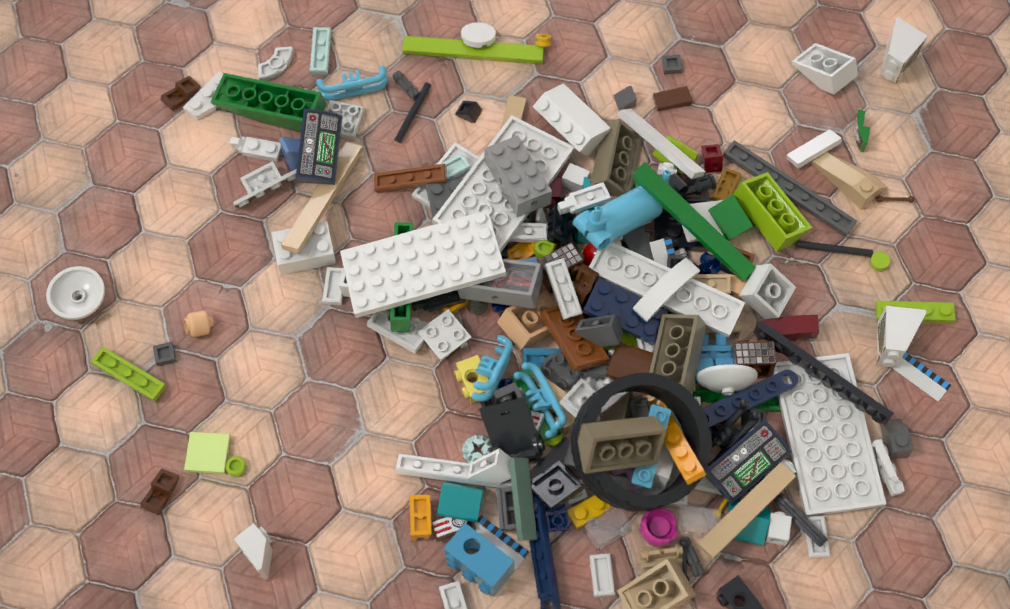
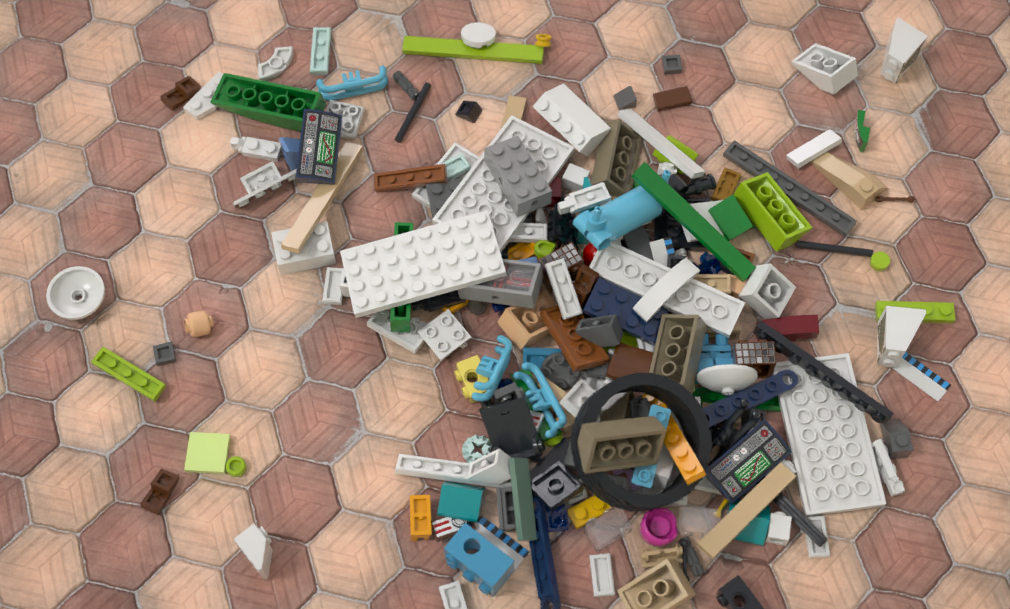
dark red bracket [701,144,723,173] -> none

